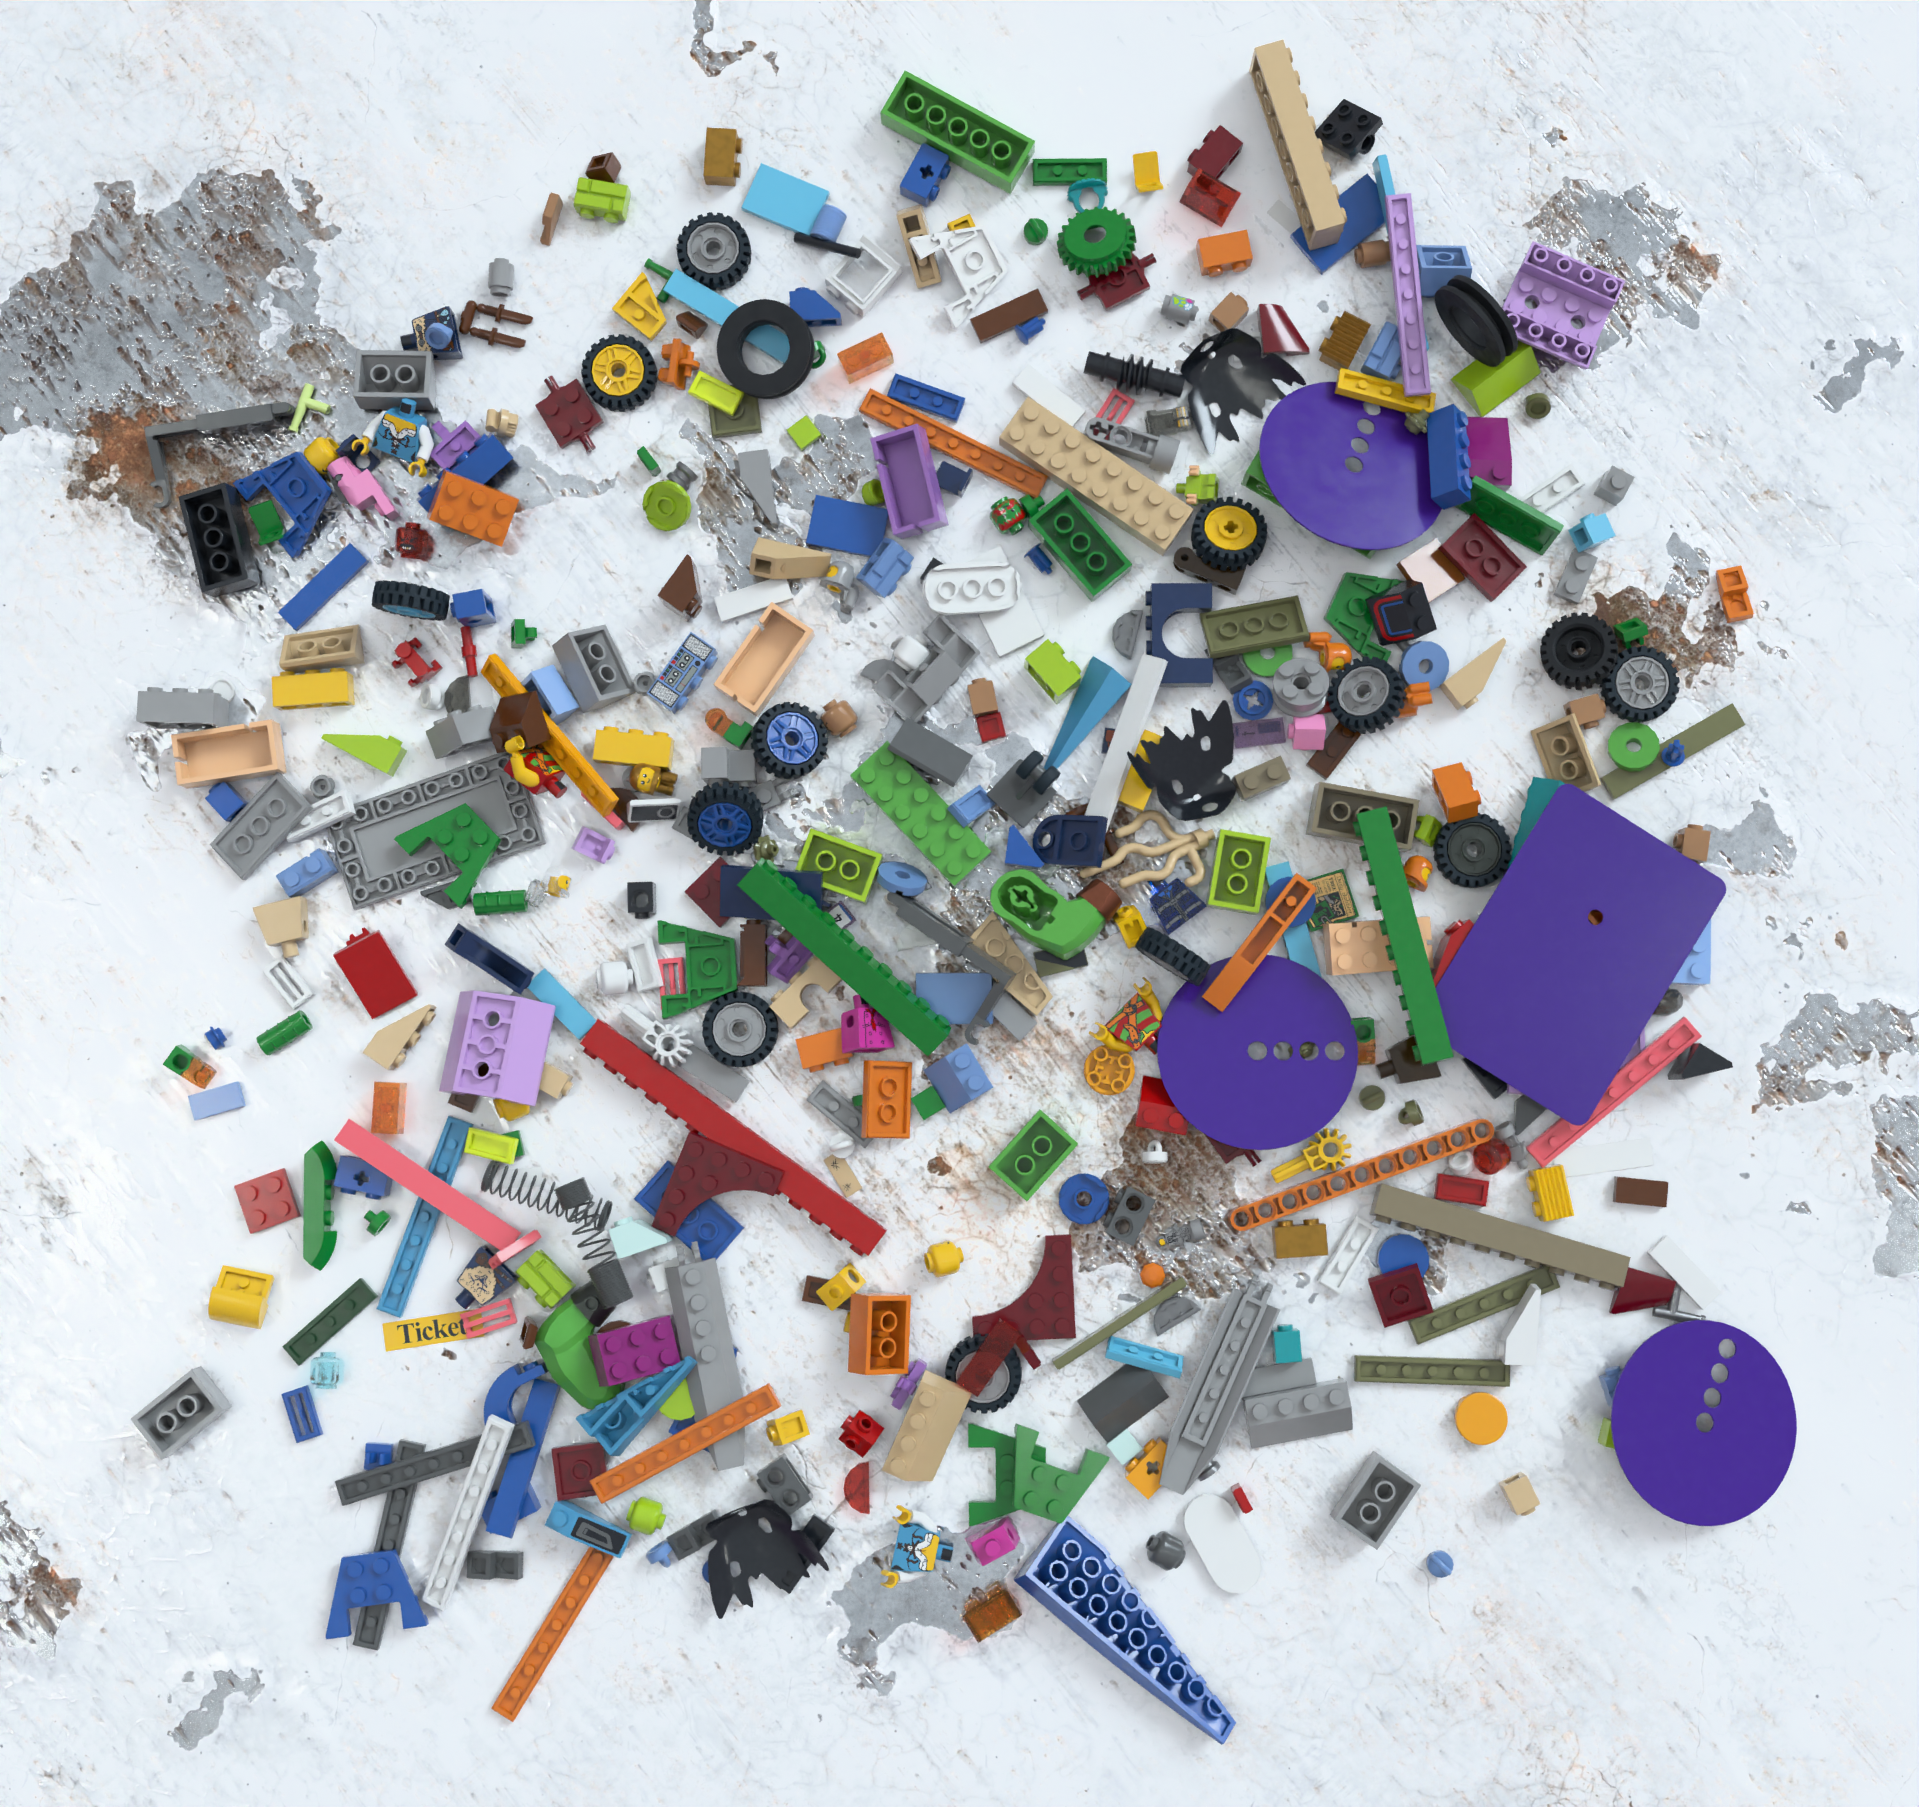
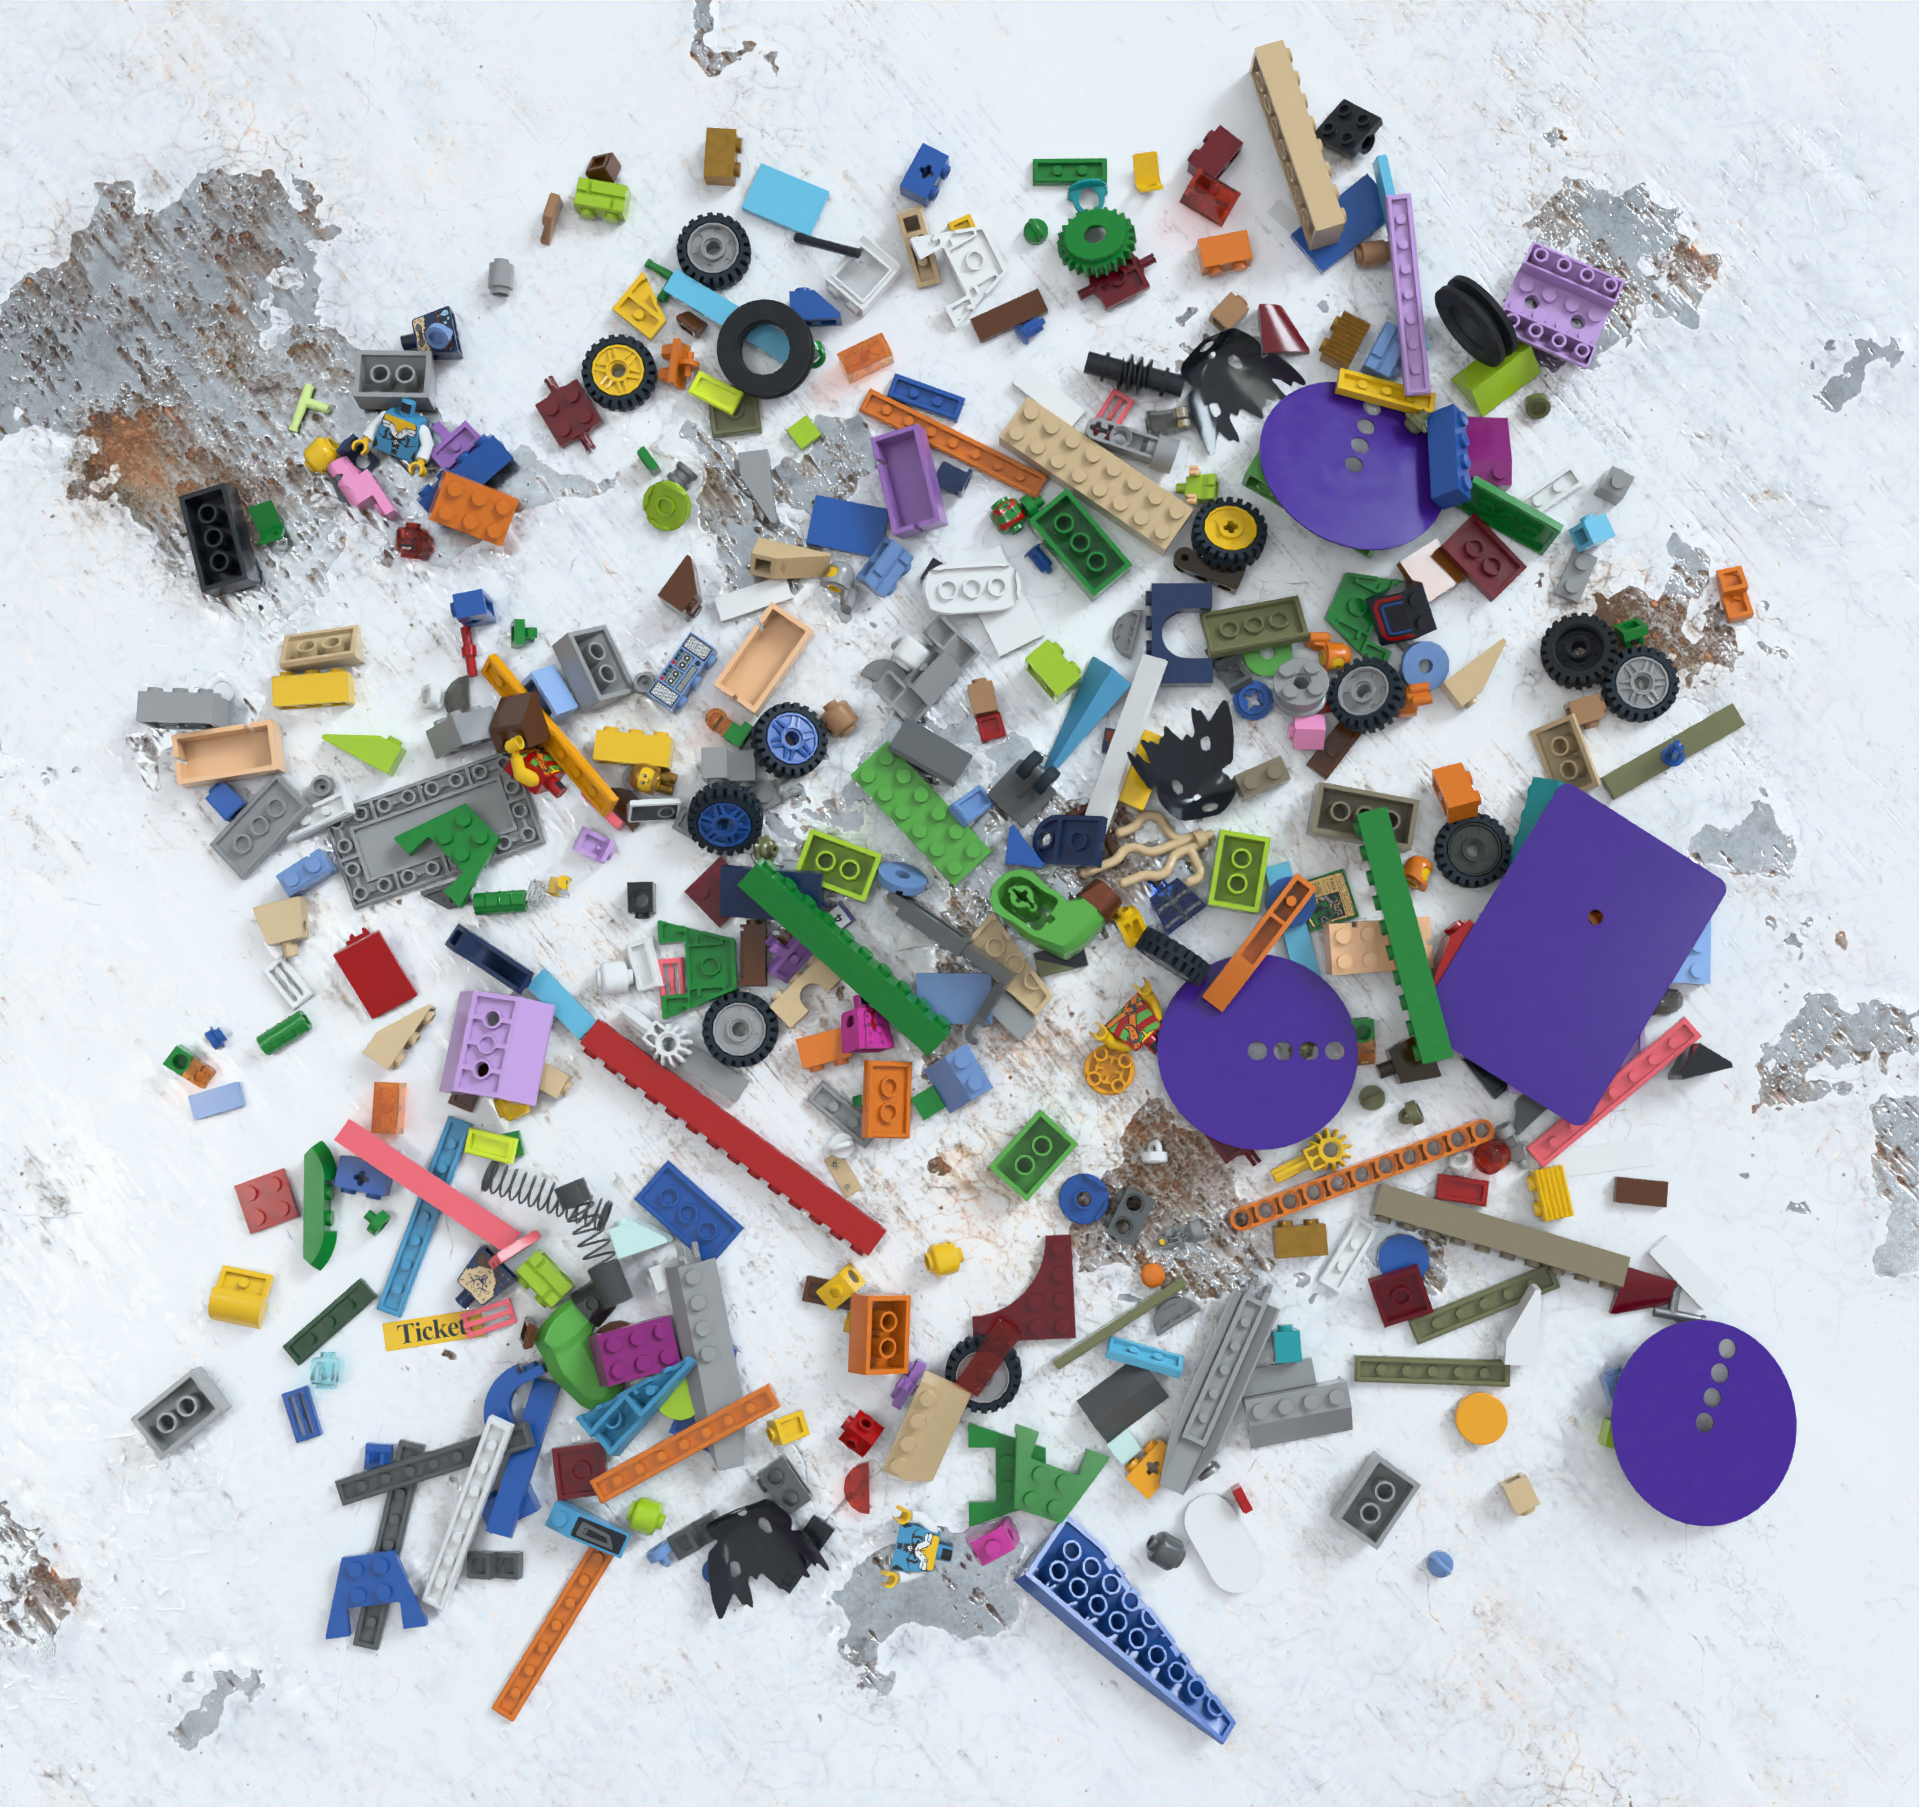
dark grey hinge [144,402,295,508] -> none
blue wing [233,452,332,558] -> none
blue tile [278,543,369,631] -> none
black wheel [372,580,450,621] -> none
red piece [392,637,443,687] -> none
reddish brown piece [459,300,533,348] -> none
tan piece [485,408,518,438] -> none
dark red plate [651,1131,785,1237] -> none
light blue piece [810,204,847,242] -> none
lime tile [861,479,885,506] -> none
bright green brick [880,70,1035,194] -> none
clear orange brick [961,1584,1022,1643] -> none
dark red tile [1013,1334,1041,1370] -> none
red slope [1134,1076,1189,1136] -> none
light grey brick [1160,294,1198,325] -> none
clear purple tile [1233,717,1286,749] -> none
lime tile [1414,814,1443,848] -> none
medium blue slope [1416,245,1472,298] -> none
bright green tile [1607,722,1660,772] -> none
medium nougat brick [1673,824,1711,864] -> none

